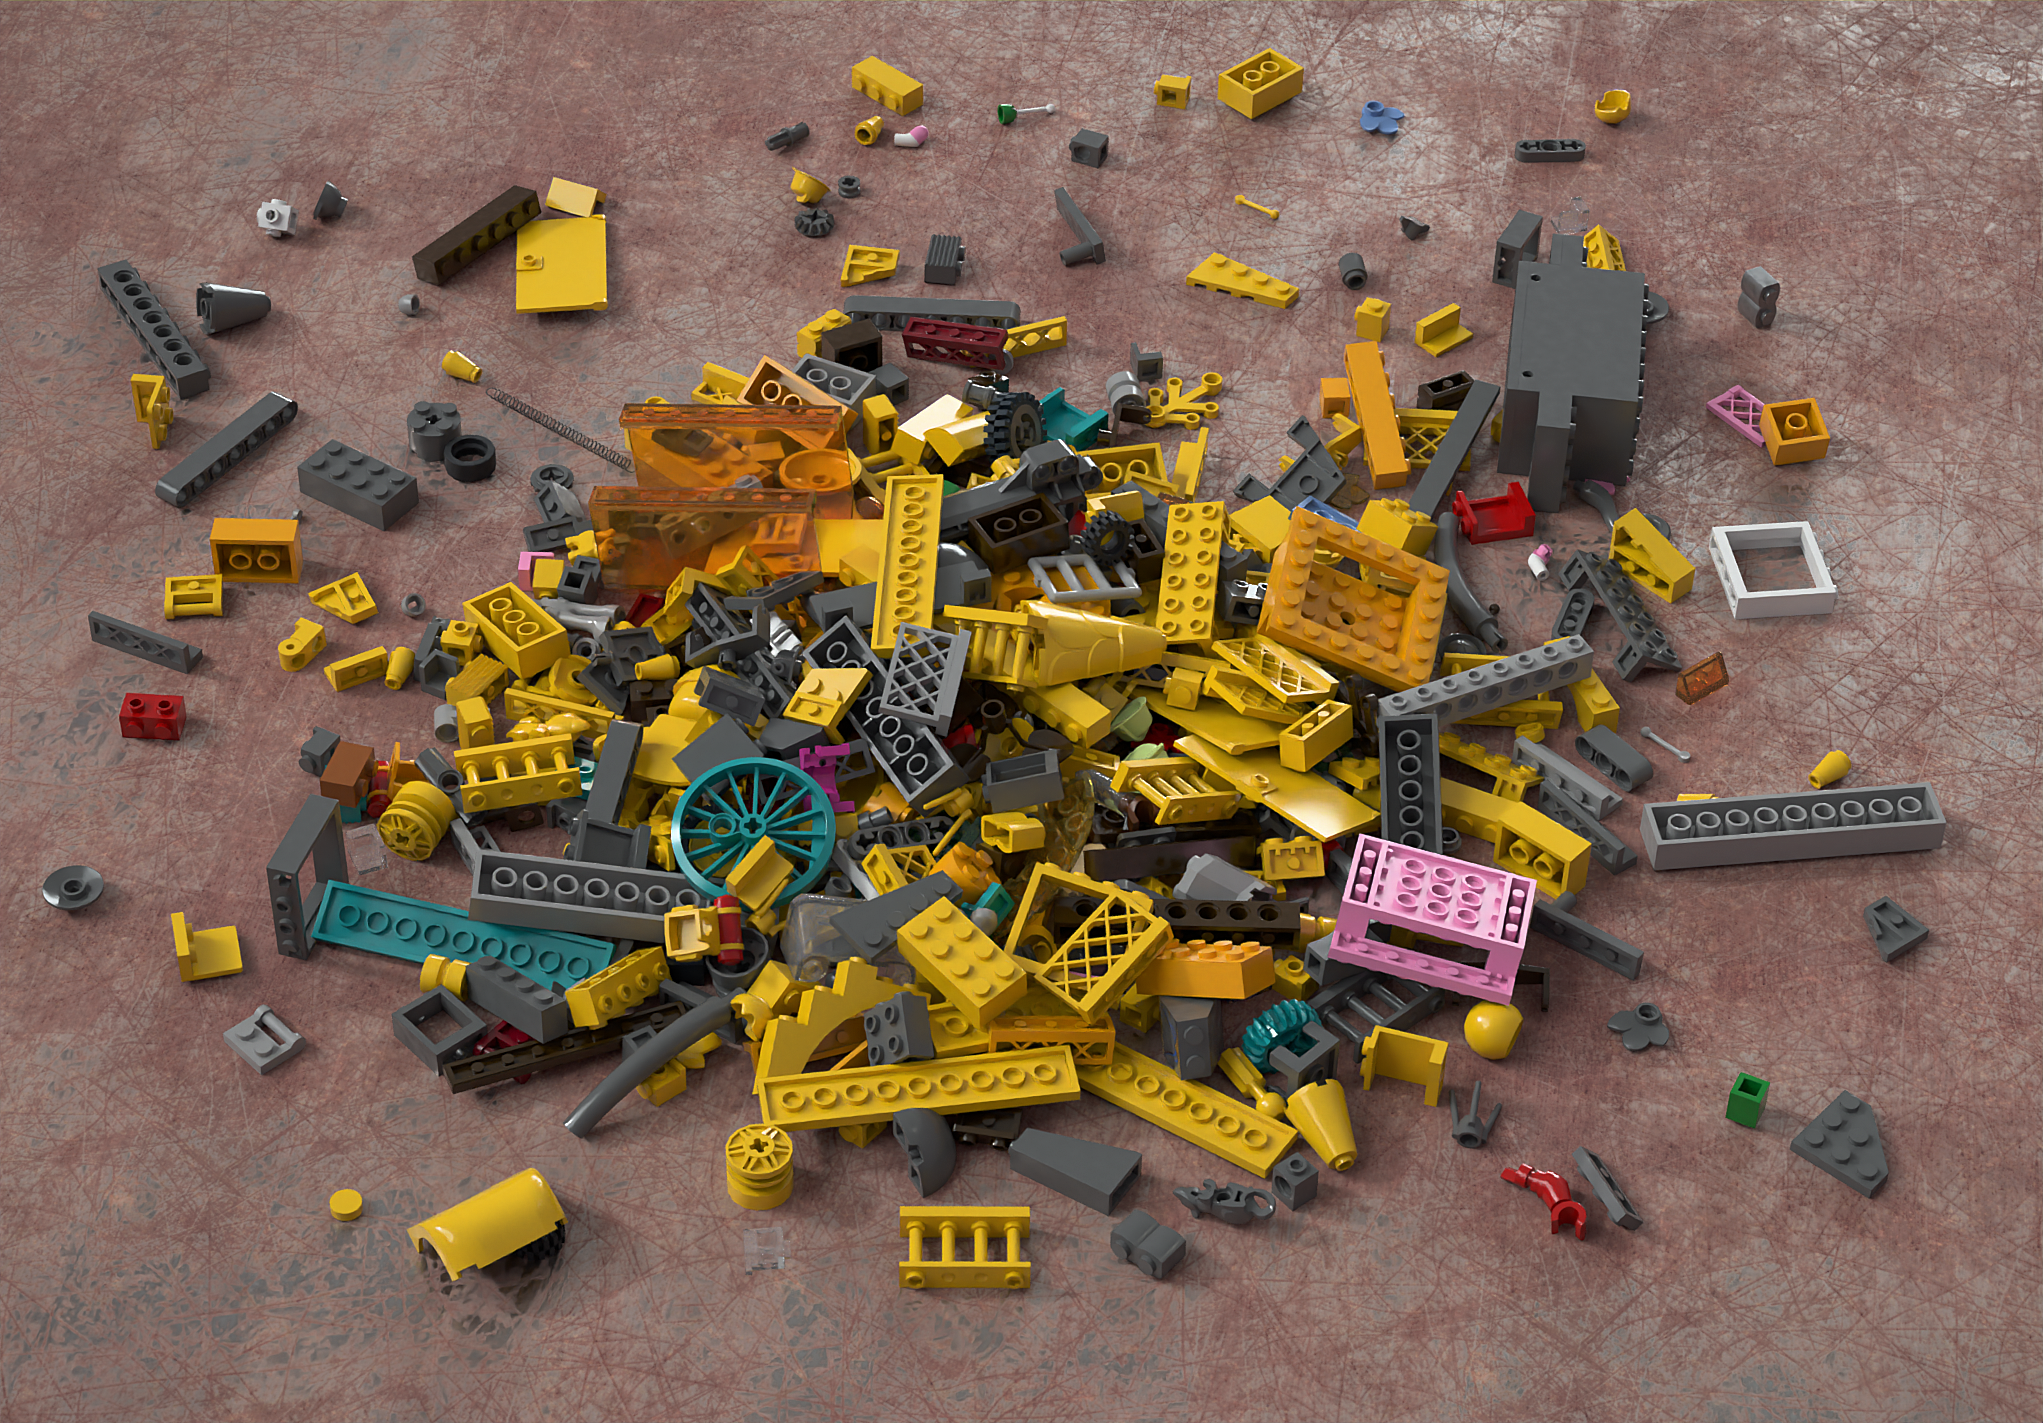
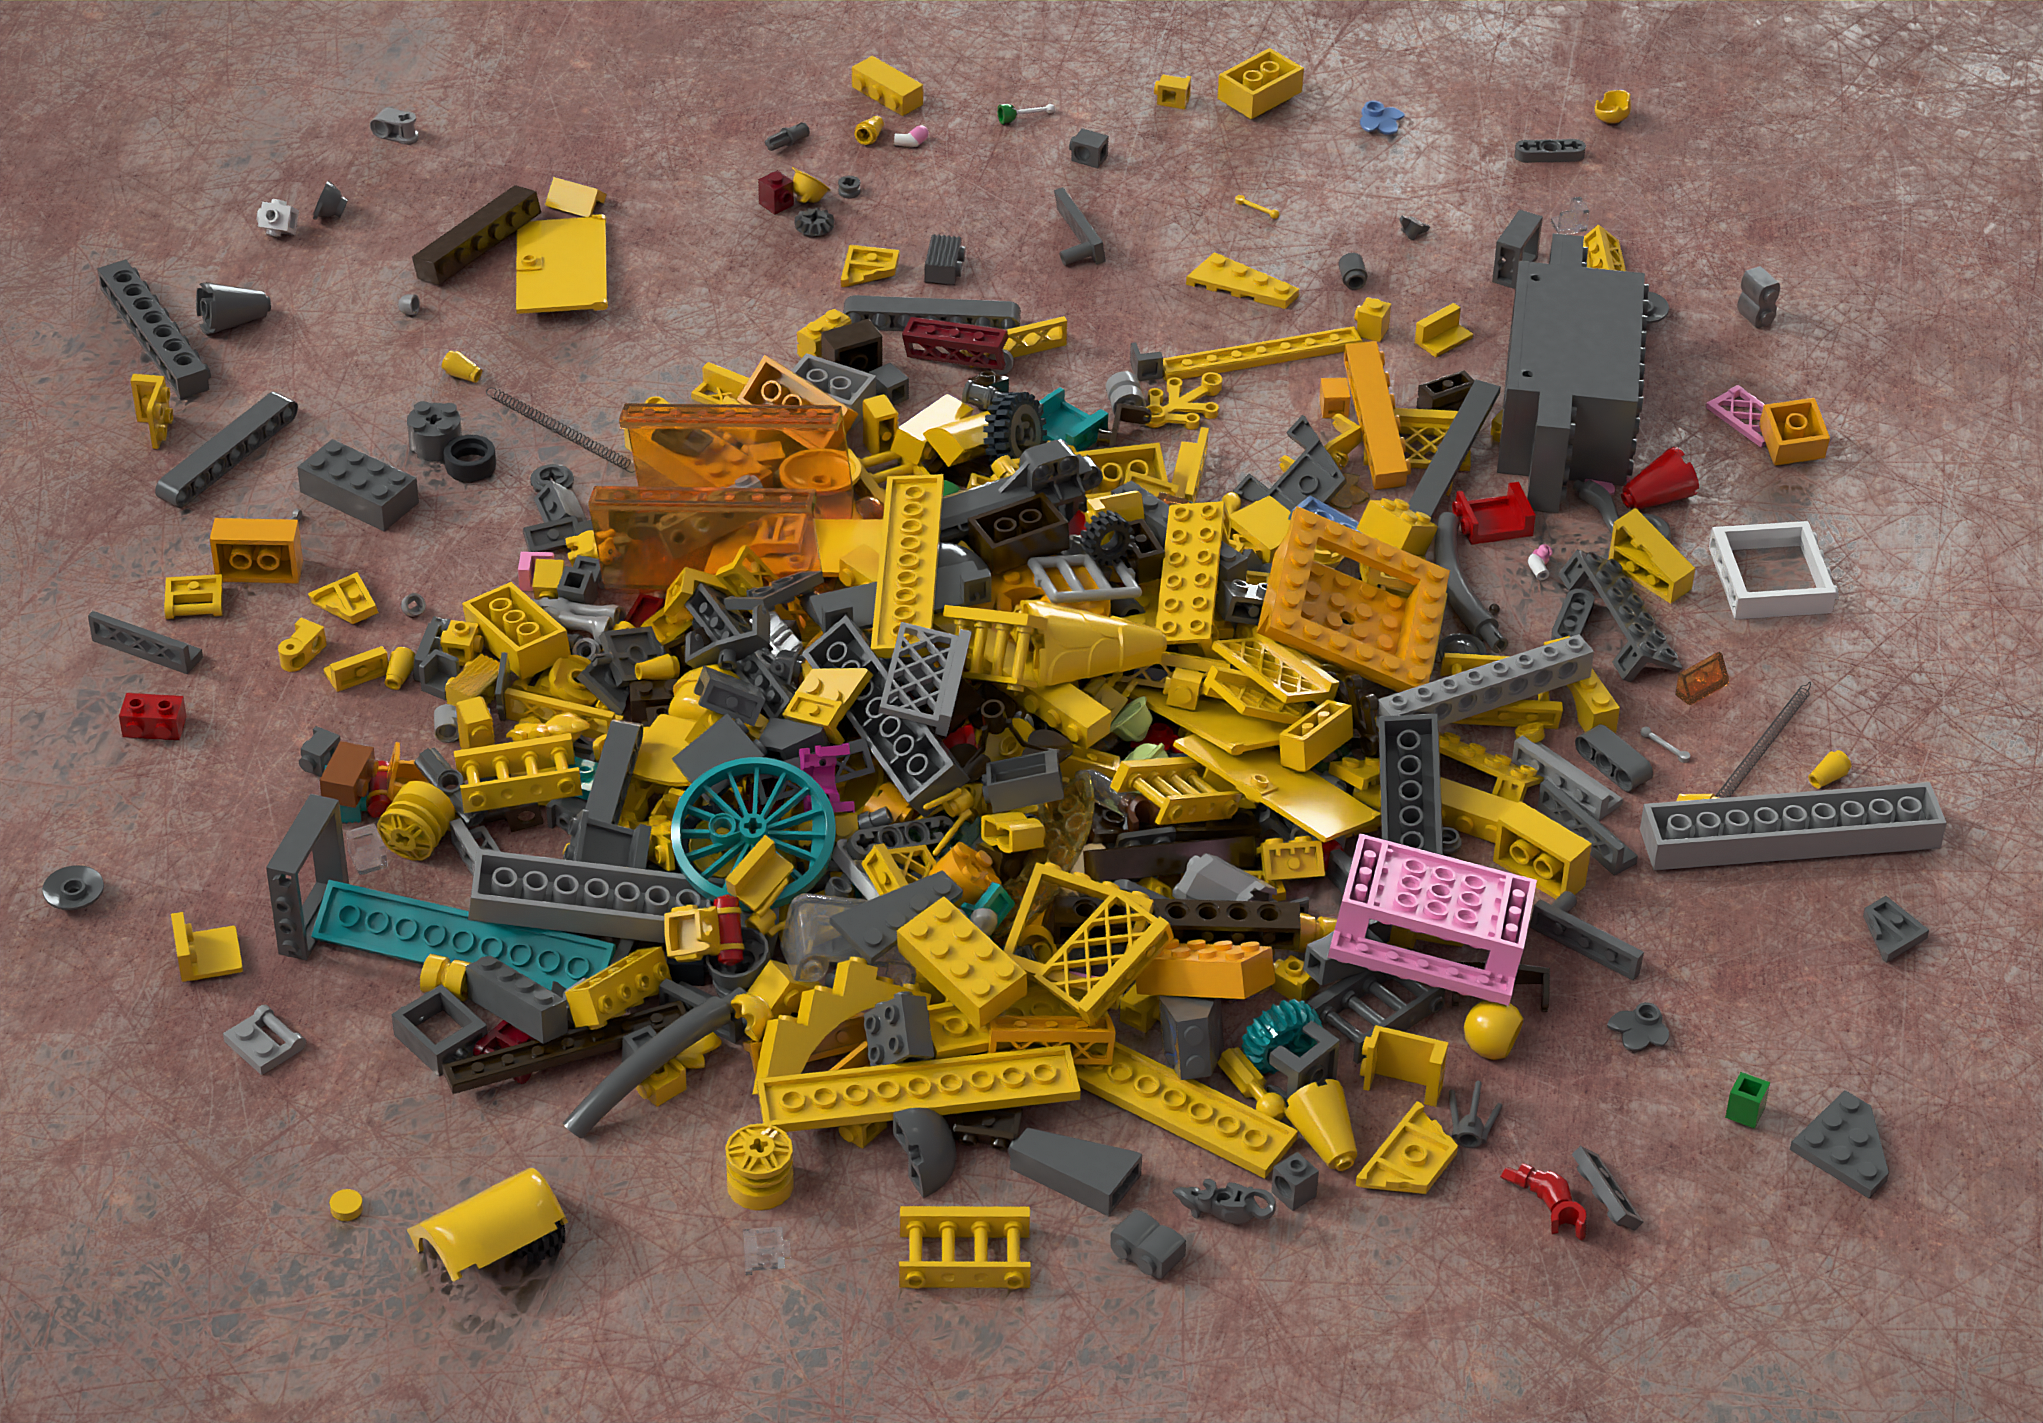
none -> light grey piece [370,107,419,144]
none -> dark grey piece [495,652,512,721]
none -> dark red brick [758,170,794,215]
none -> yellow tile [1162,326,1363,382]
none -> yellow piece [1221,492,1241,515]
none -> yellow wing [1356,1101,1458,1194]
none -> red cone [1621,447,1699,510]
none -> dark grey piece [1716,682,1811,798]

